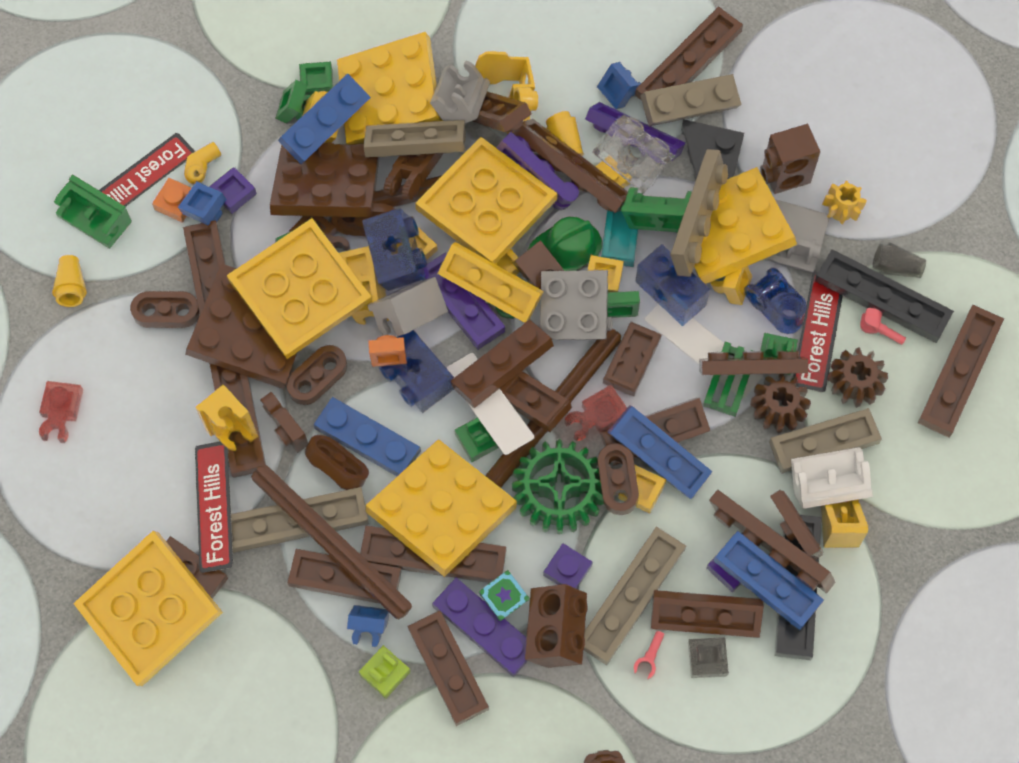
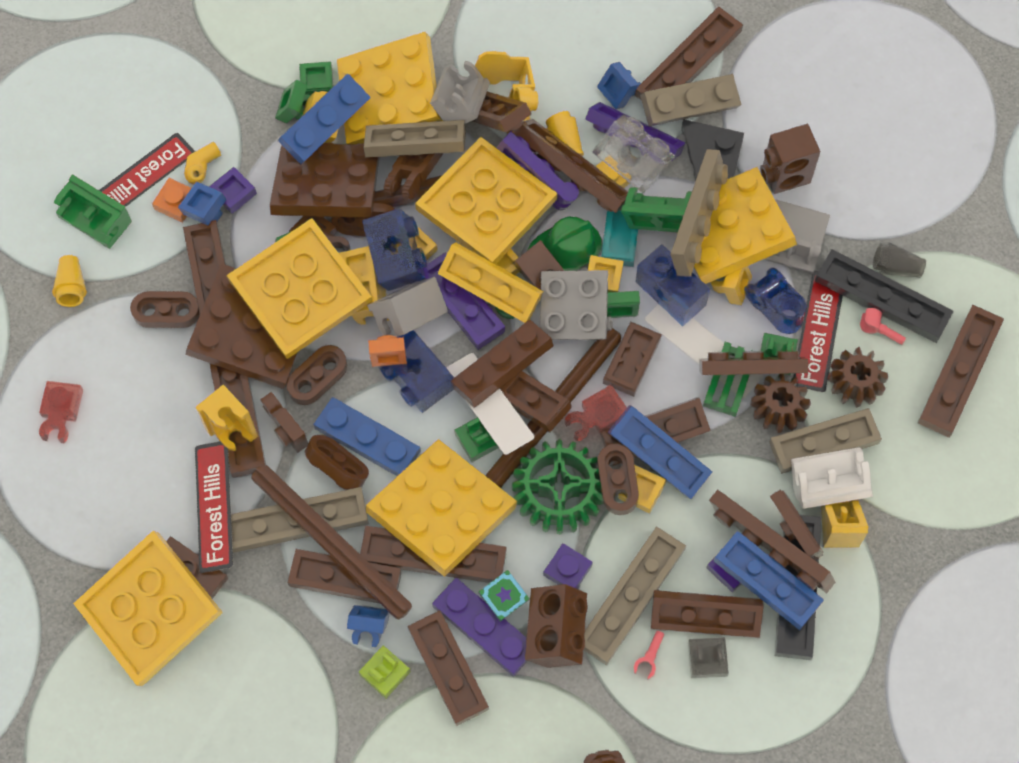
yellow gear [822,180,867,224] -> none

